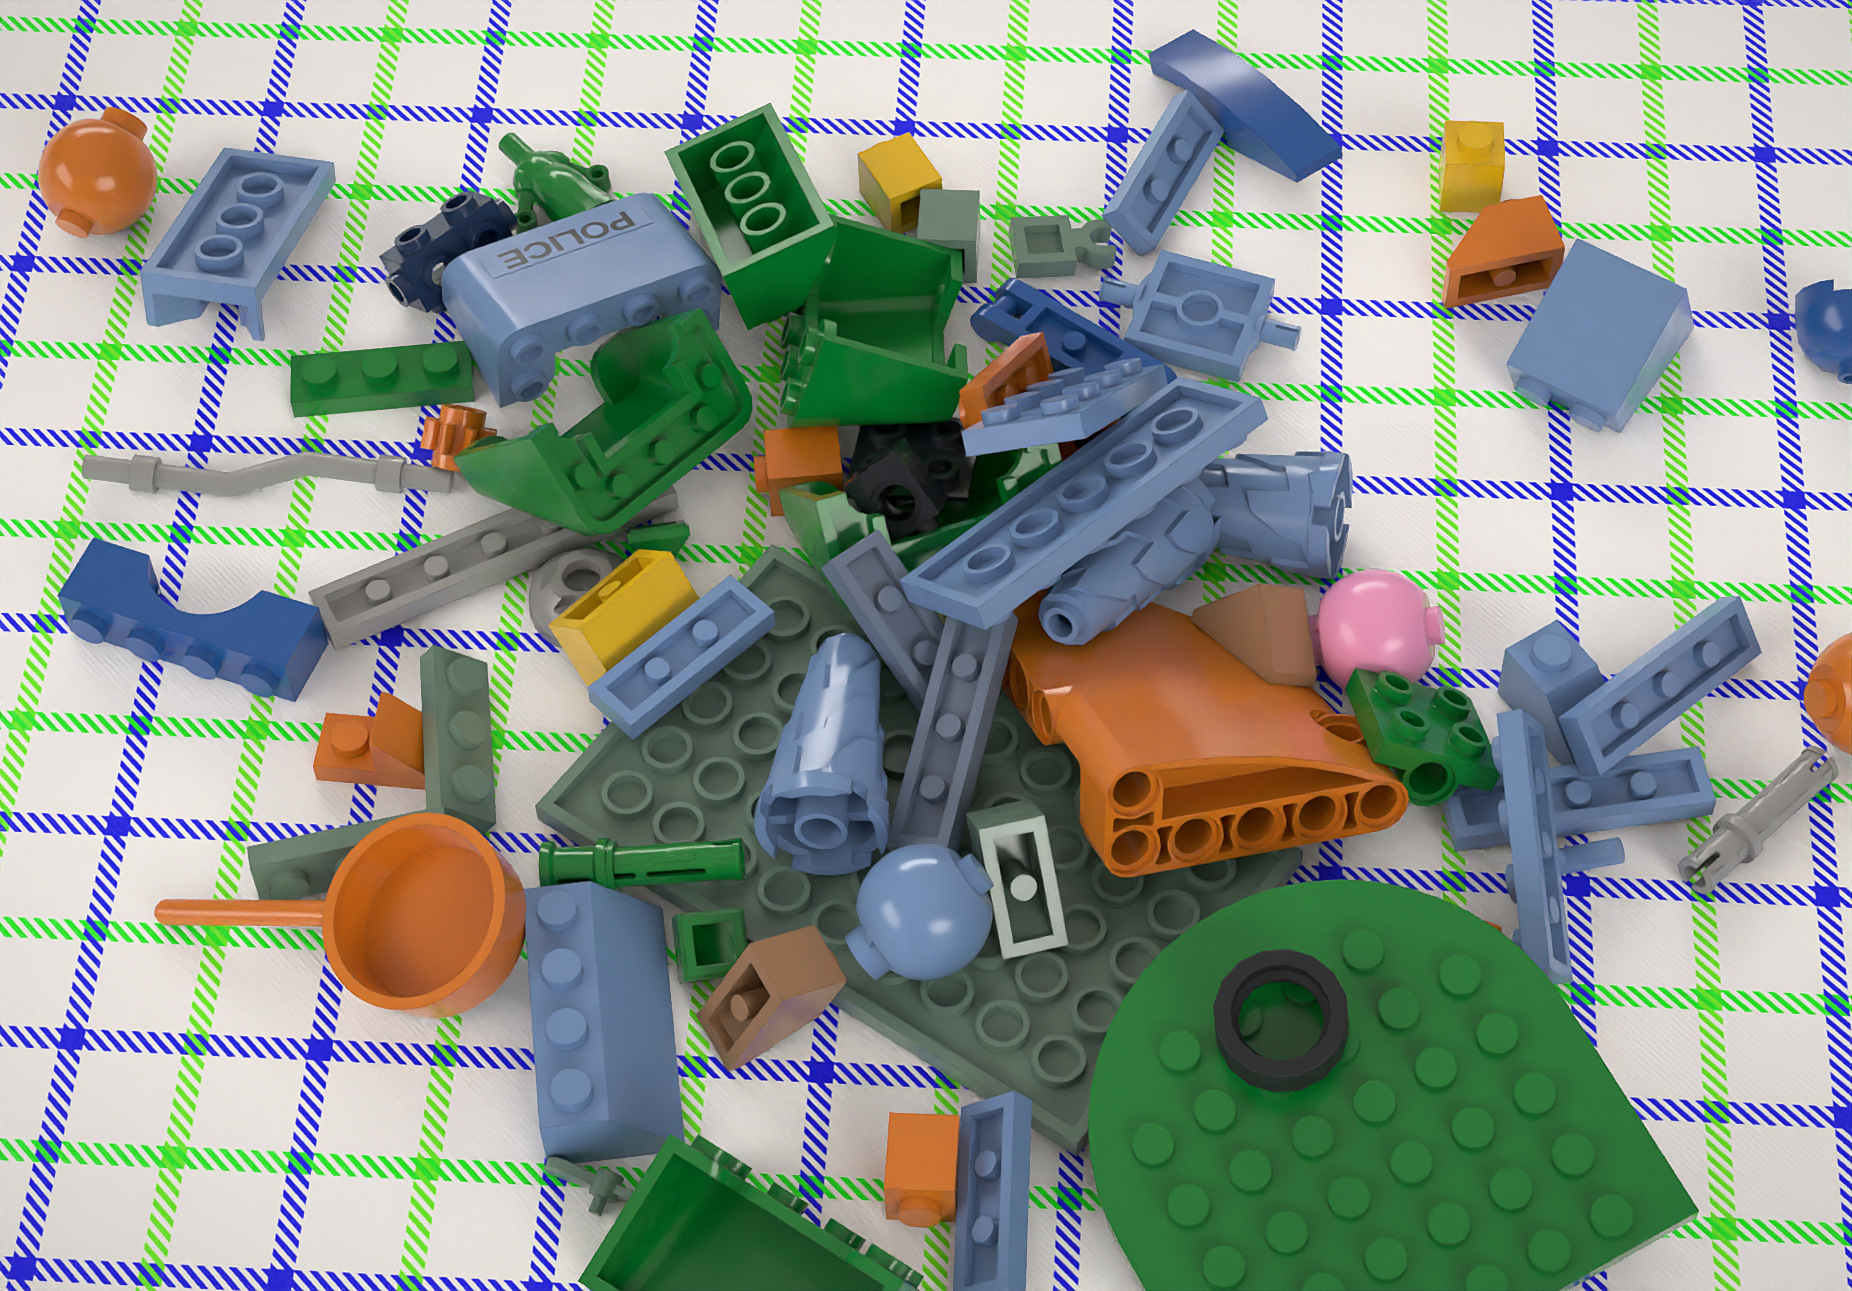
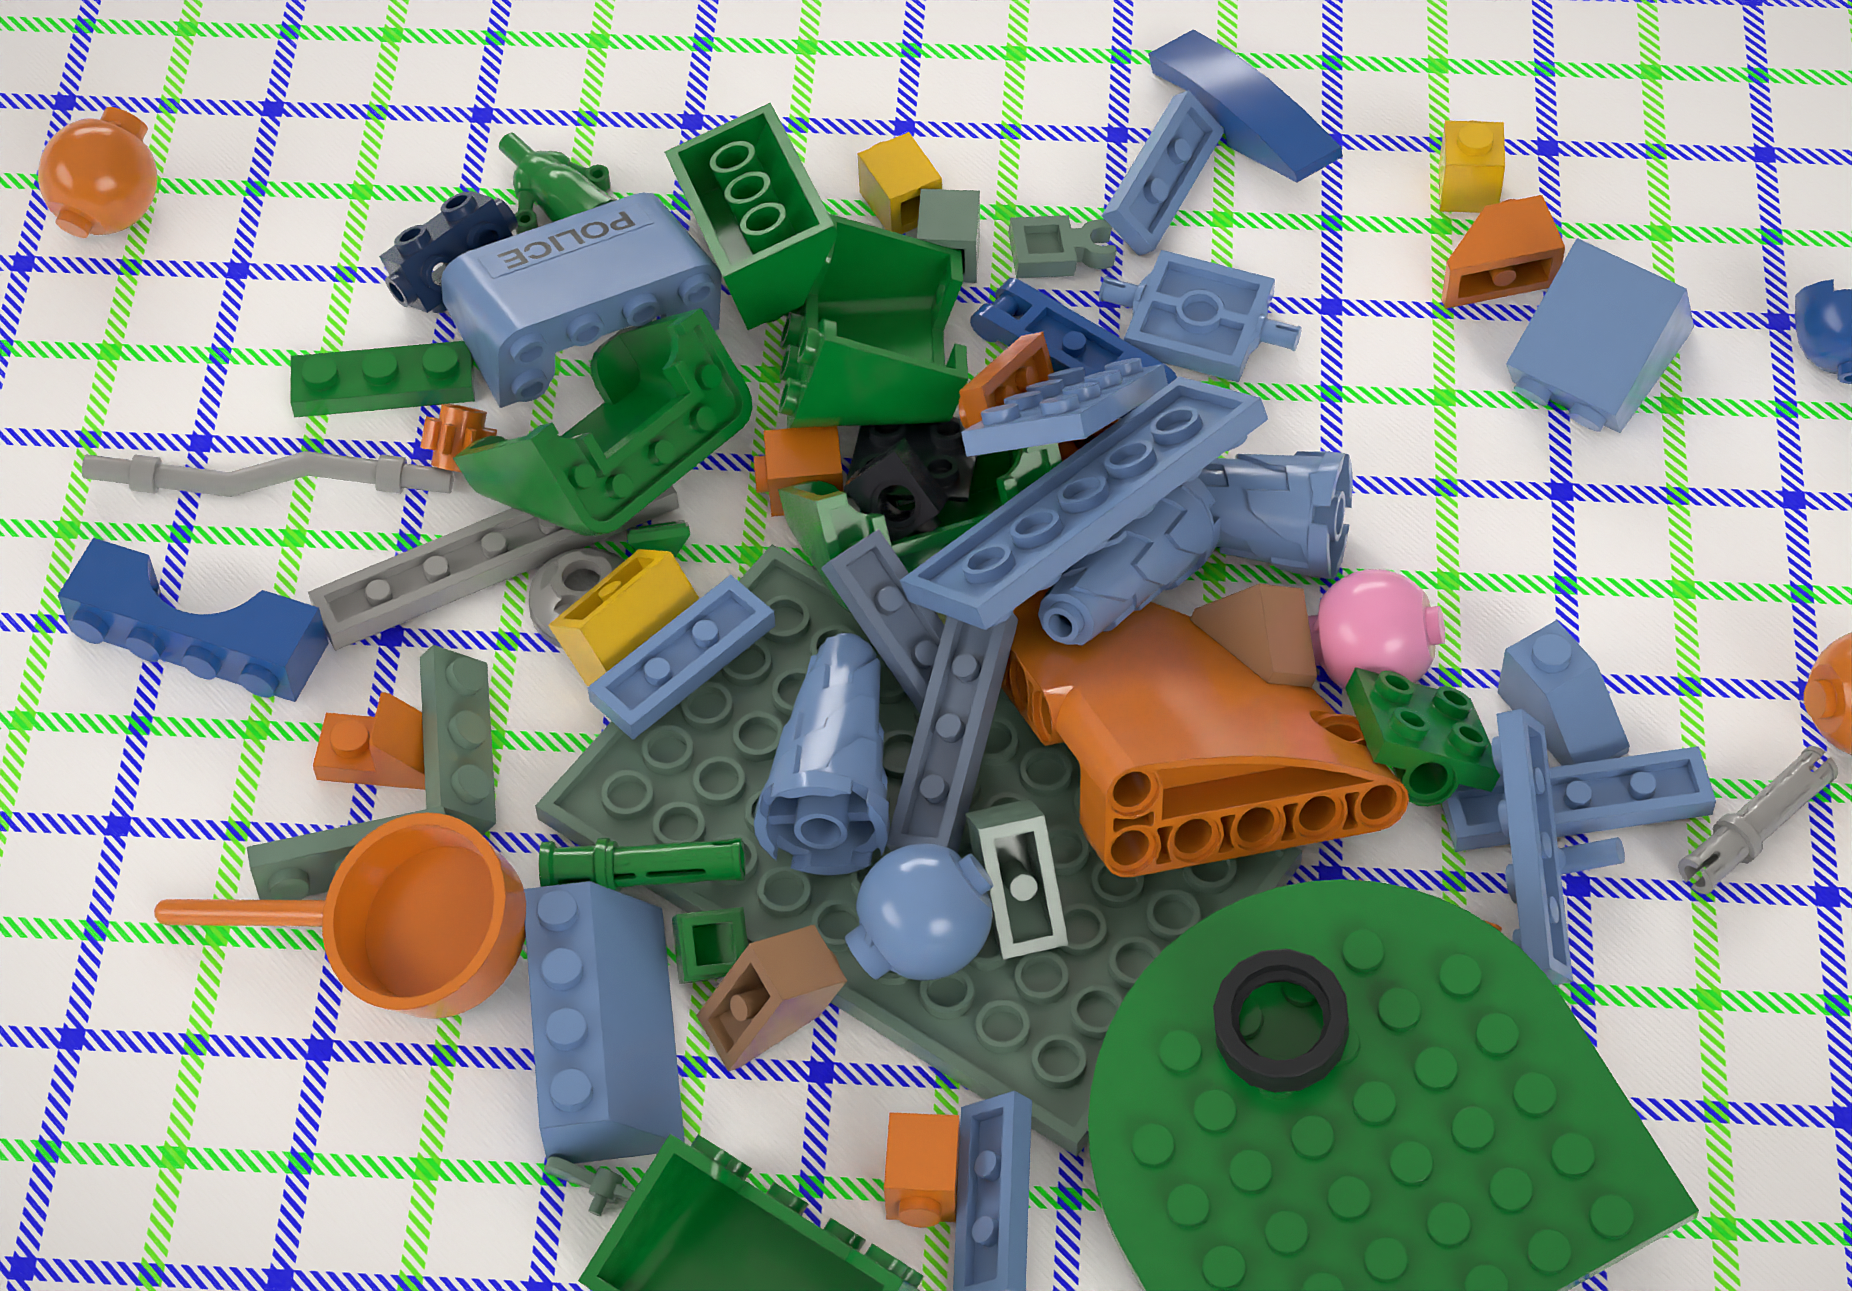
medium blue plate [140,147,336,342] -> none
medium blue plate [1558,596,1762,776] -> none

